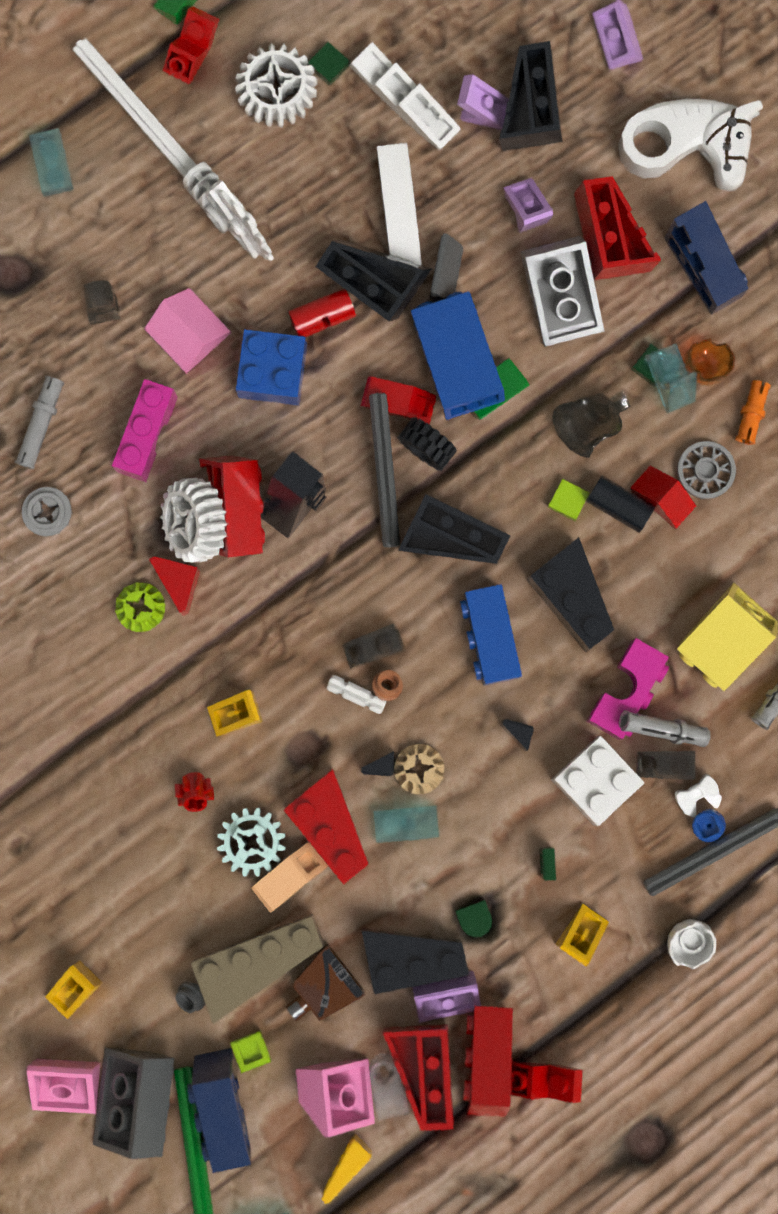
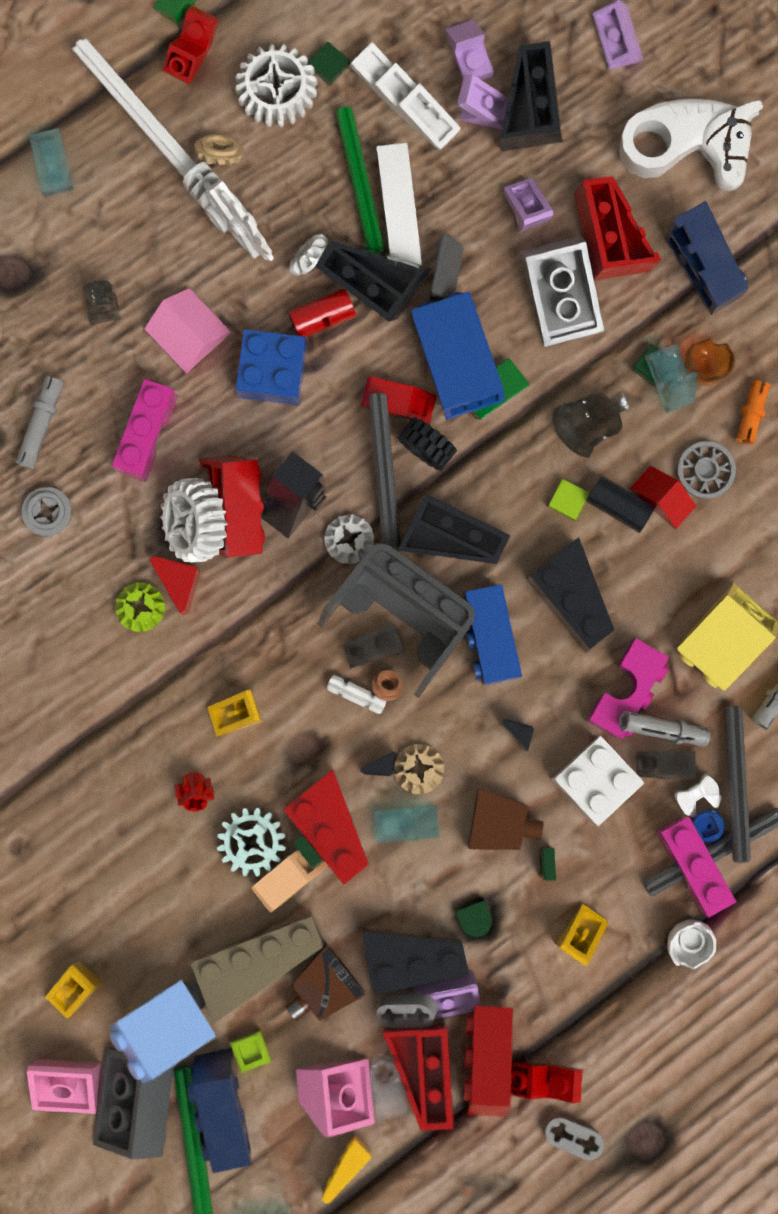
none -> light blue slope [109,980,216,1083]
none -> tan gear [194,134,244,166]
none -> white gear [289,234,328,276]
none -> dark green tile [294,835,325,868]
none -> dark grey windscreen [317,544,475,698]
none -> white gear [324,514,374,564]
none -> green axle [336,106,383,251]
none -> light grey beam [376,994,438,1028]
none -> lavender slope [445,20,494,80]
none -> reddish brown torso [467,789,544,850]
none -> light grey beam [544,1115,604,1160]
none -> dark pink arch [655,816,736,918]
none -> dark grey axle [725,706,751,863]

